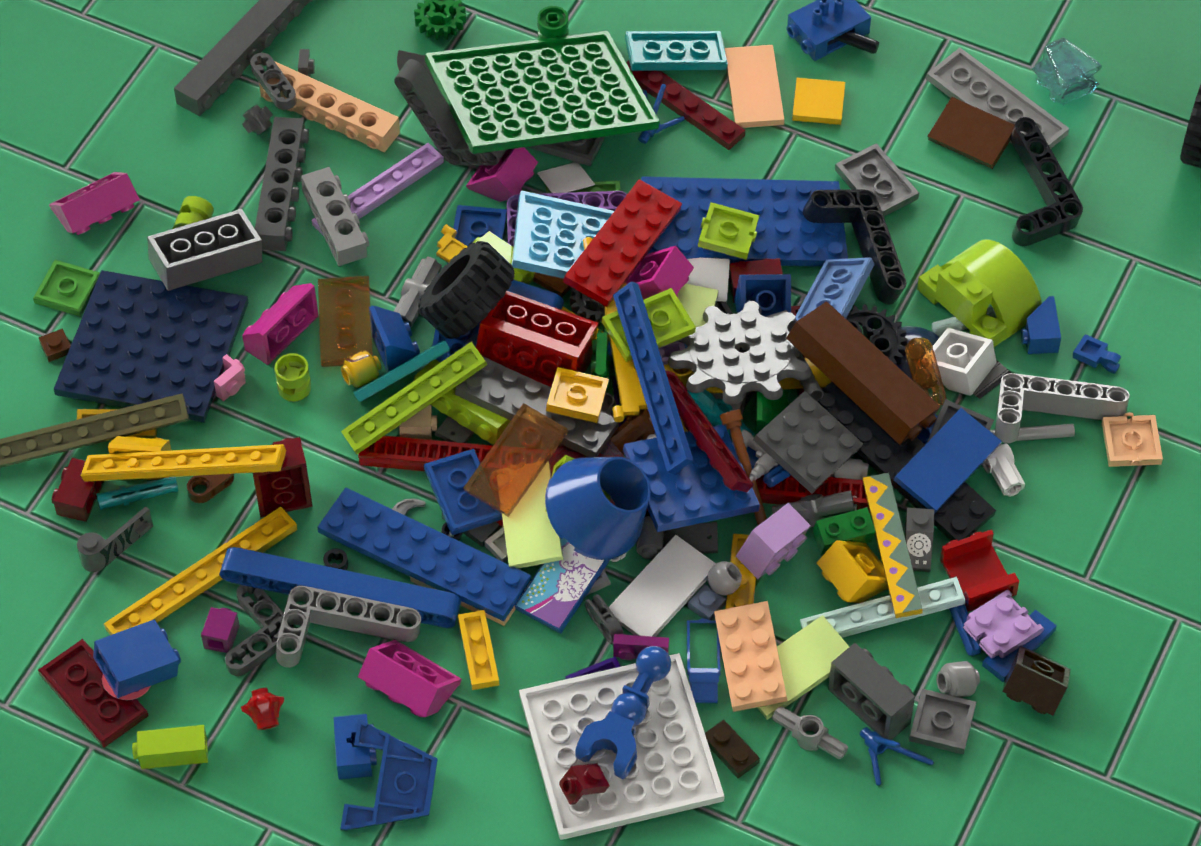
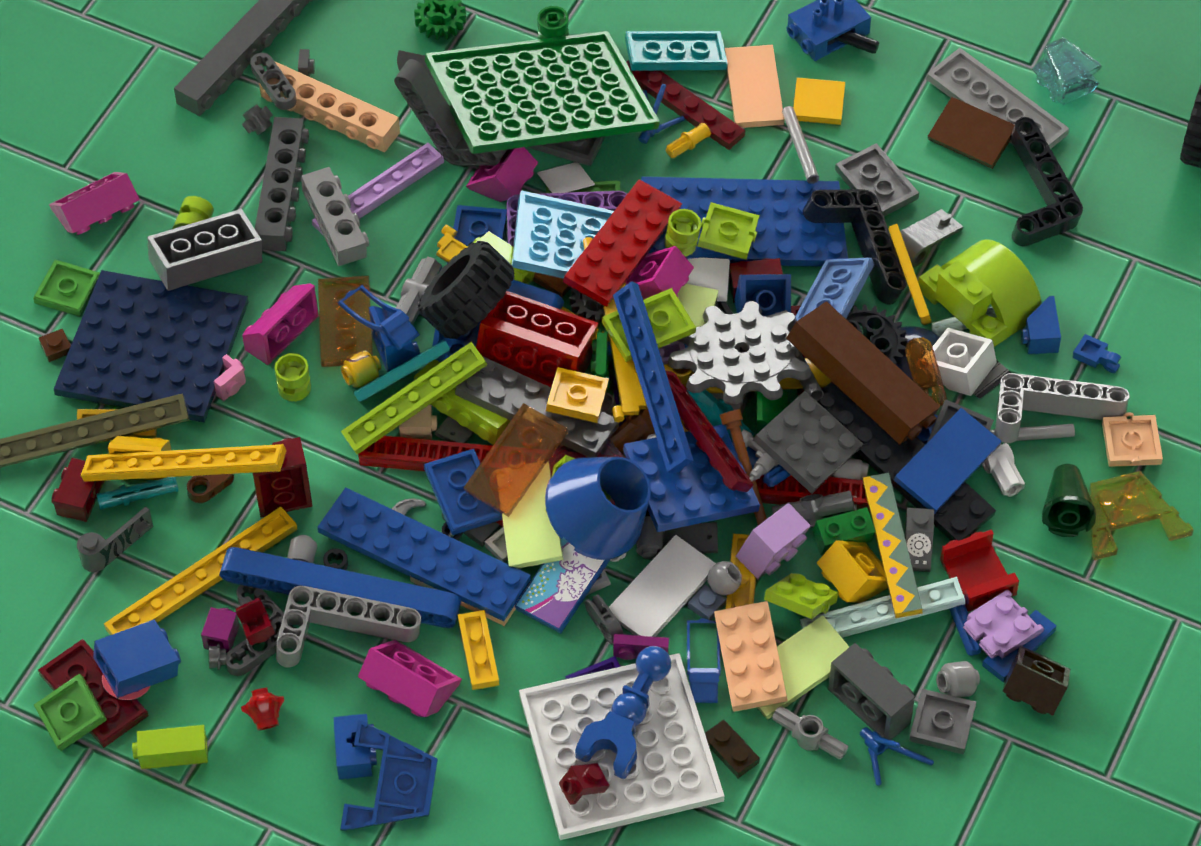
none -> bright green tile [34,674,107,751]
none -> dark grey plate [209,643,226,670]
none -> dark red bracket [235,598,275,646]
none -> light grey brick [287,535,317,564]
none -> blue piece [338,285,420,351]
none -> lime wheel [664,209,701,257]
none -> yellow axle [665,123,711,158]
none -> lime plate [764,573,839,619]
none -> light grey piece [782,106,819,184]
none -> yellow tile [888,224,932,325]
none -> door [891,209,963,267]
none -> dark green cone [1042,464,1096,537]
none -> clear yellow wing [1089,471,1193,560]

